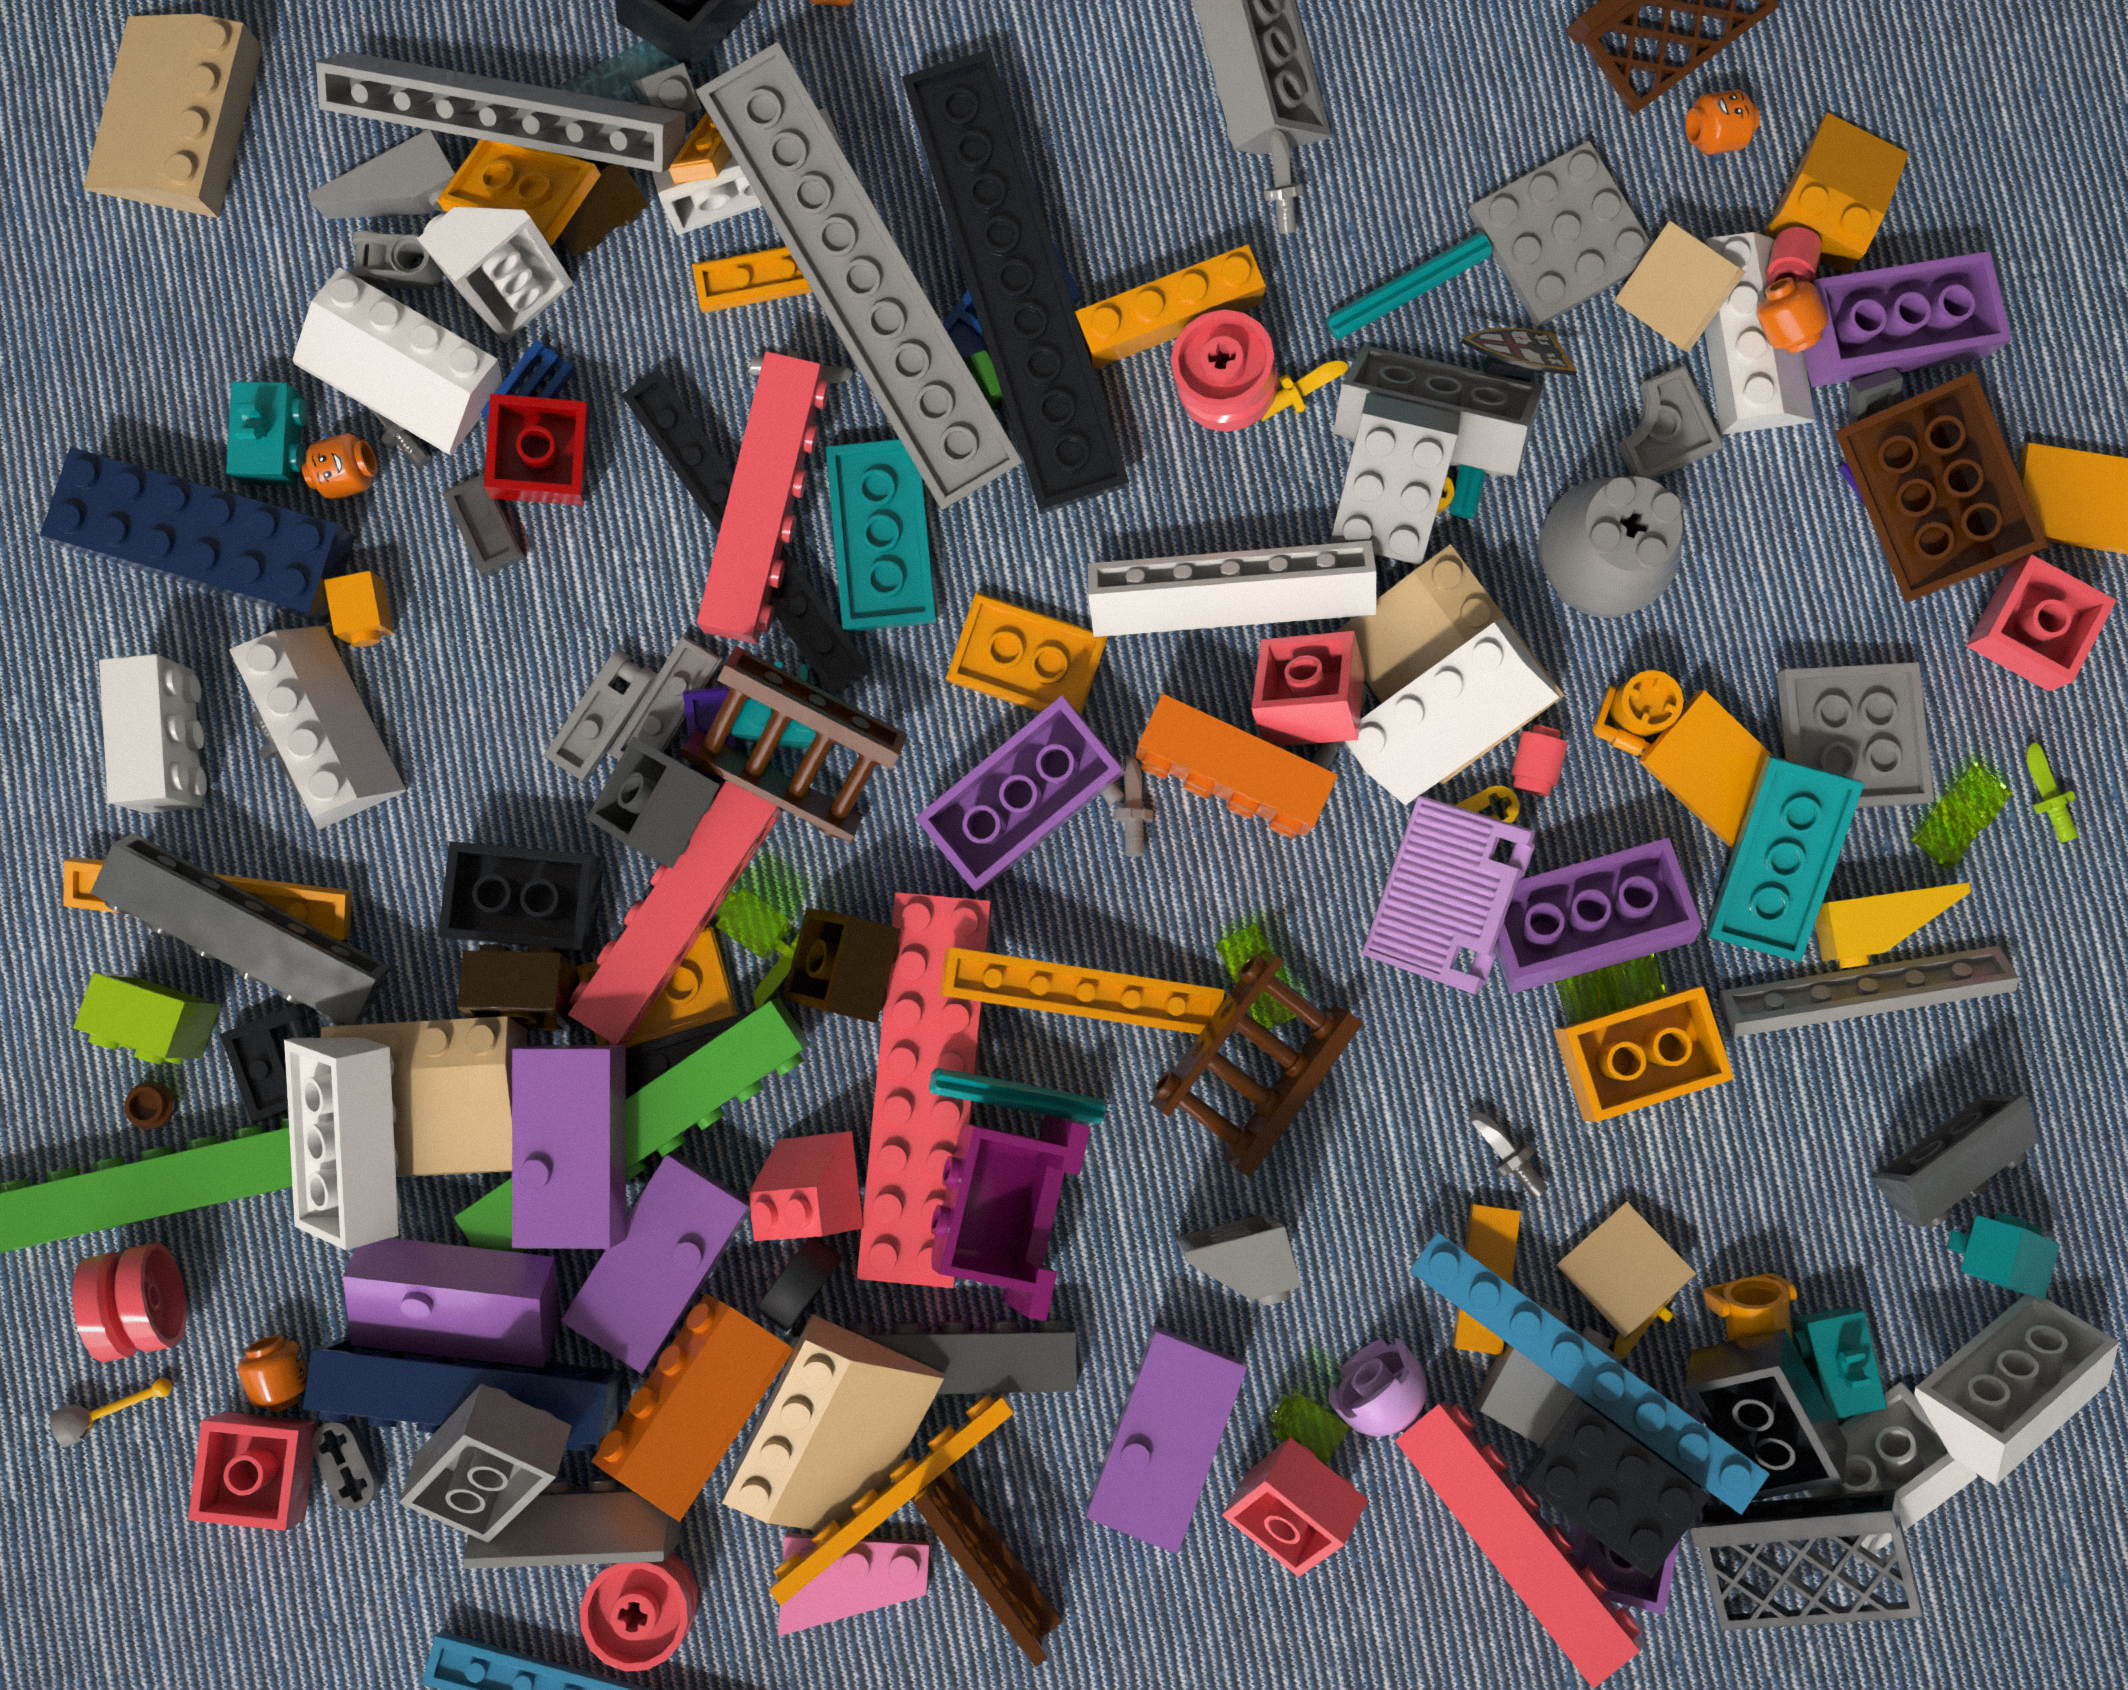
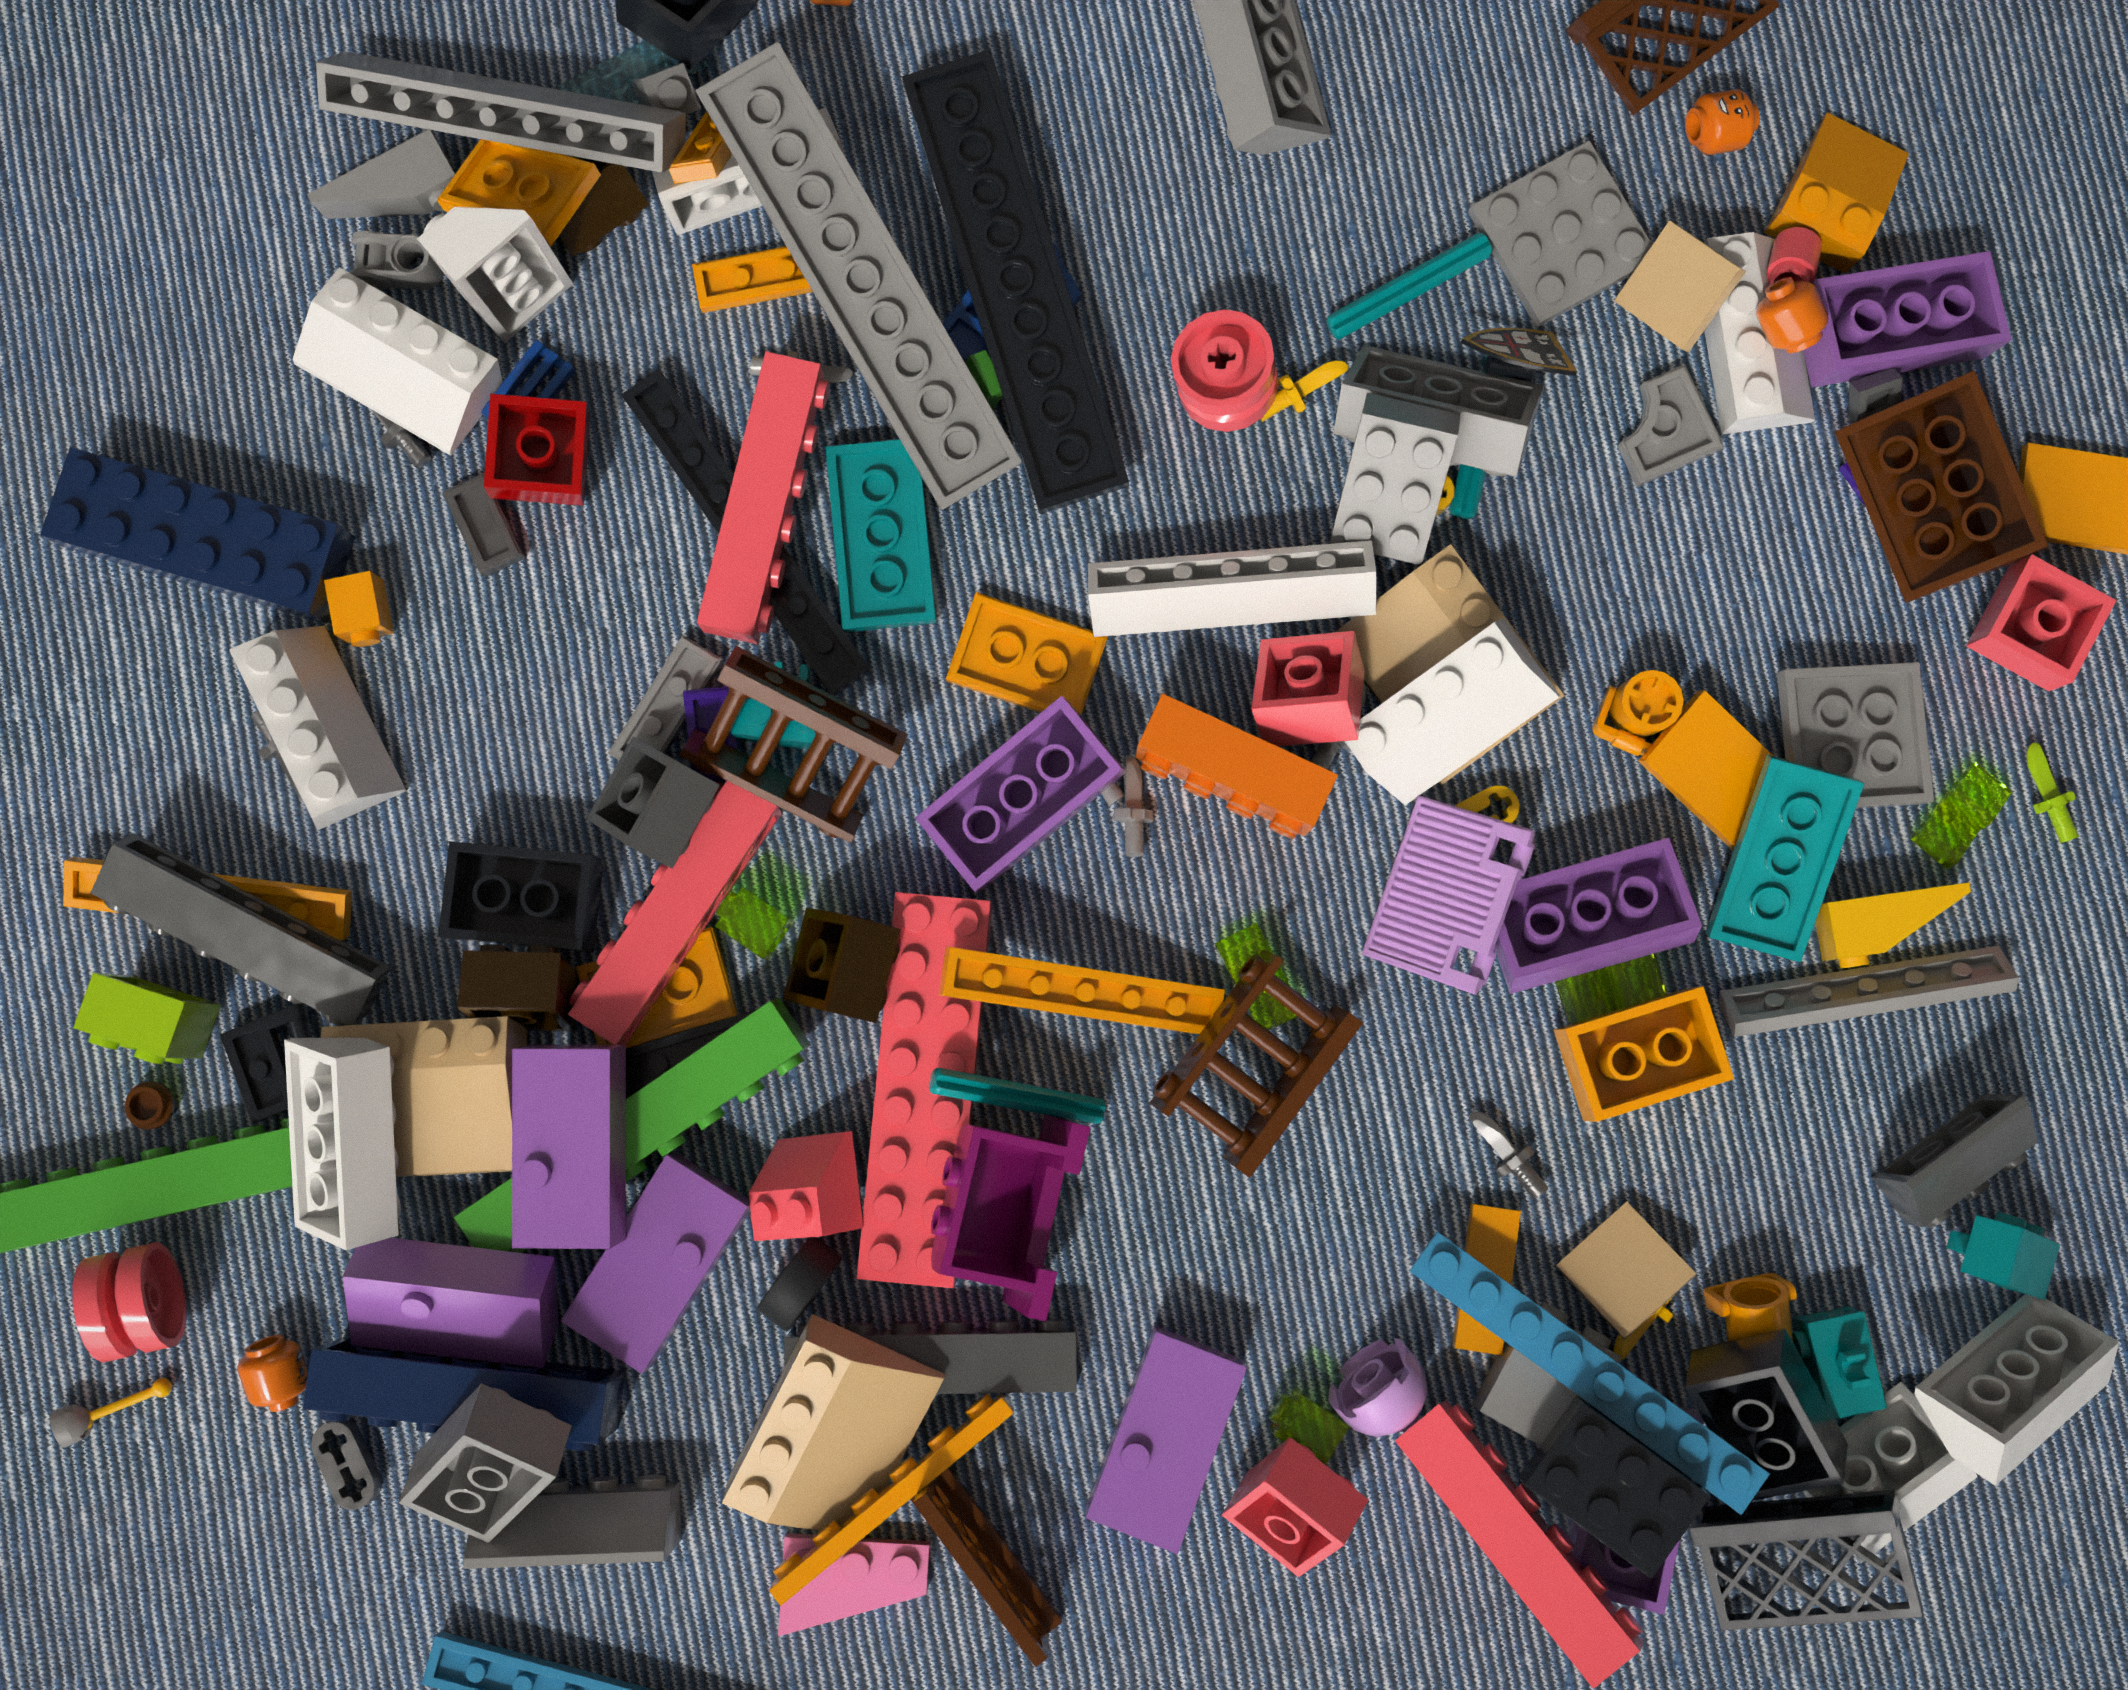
tan slope [83,13,263,218] -> none
white brick [99,654,207,813] -> none
coral brick [188,1411,318,1531] -> none
teal brick [226,381,308,486] -> none
orange head [302,433,378,500] -> none
light grey plate [543,649,658,783] -> none
coral wheel [580,1552,699,1671] -> none
orange slope [591,1293,794,1522] -> none
lime piece [754,934,799,1009] -> none
light orange brick [1075,244,1266,370] -> none
light grey slope [1176,1213,1301,1306] -> none
light grey piece [1263,129,1303,234] -> none
coral brick [1511,725,1568,797] -> none
light grey cone [1538,476,1683,618] -> none

